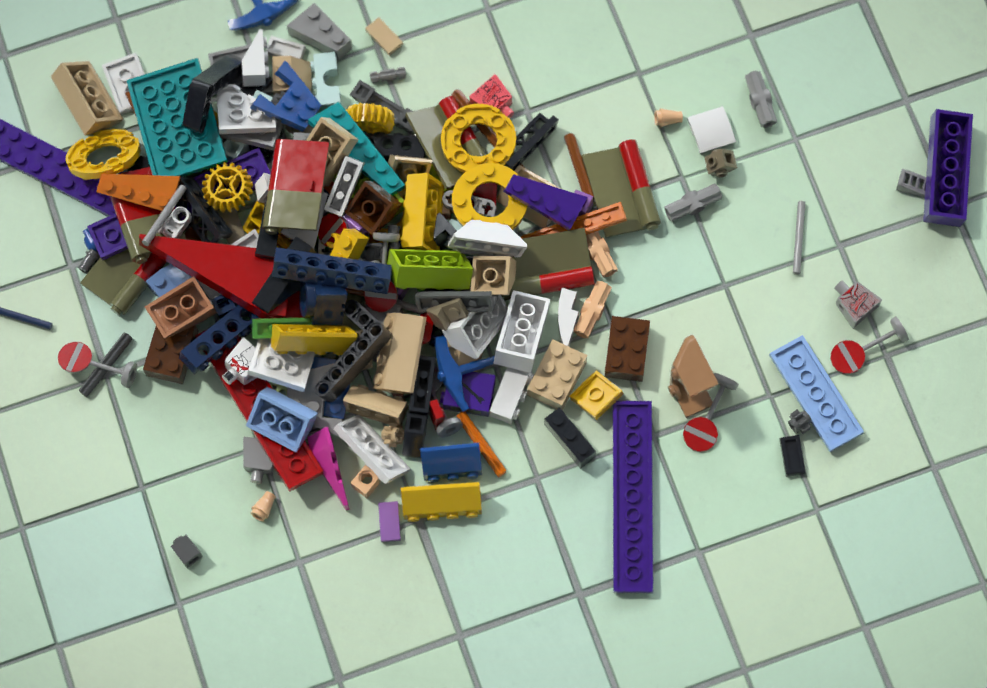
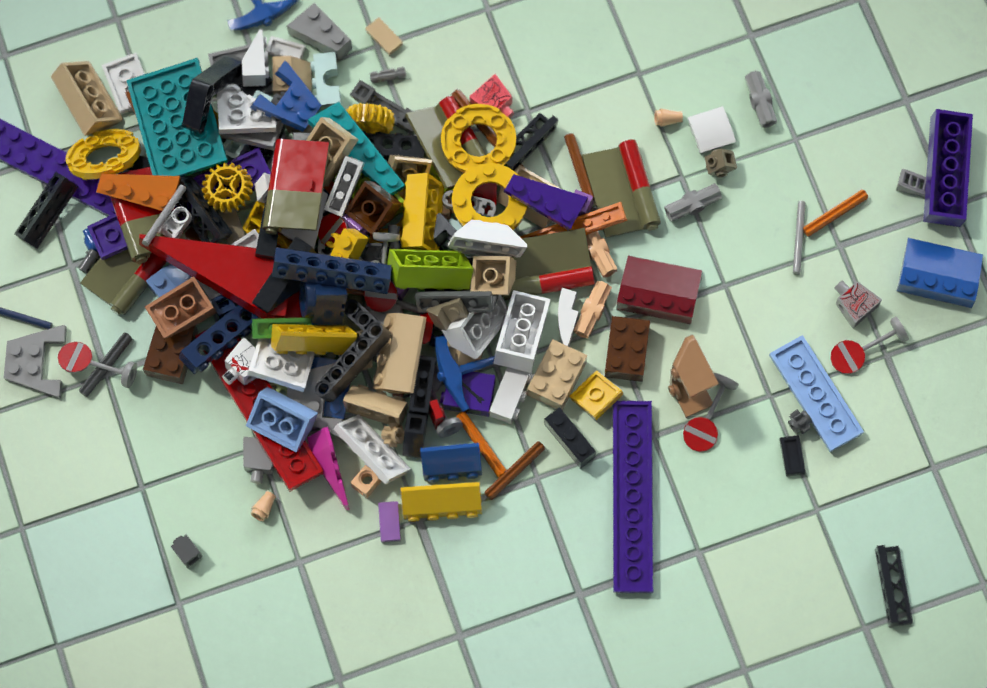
none -> light grey wing [4,325,67,399]
none -> black fence [14,172,79,249]
none -> dark orange axle [485,441,545,500]
none -> dark red slope [616,256,702,324]
none -> orange axle [803,190,868,236]
none -> black fence [875,545,913,627]
none -> blue slope [897,238,983,308]

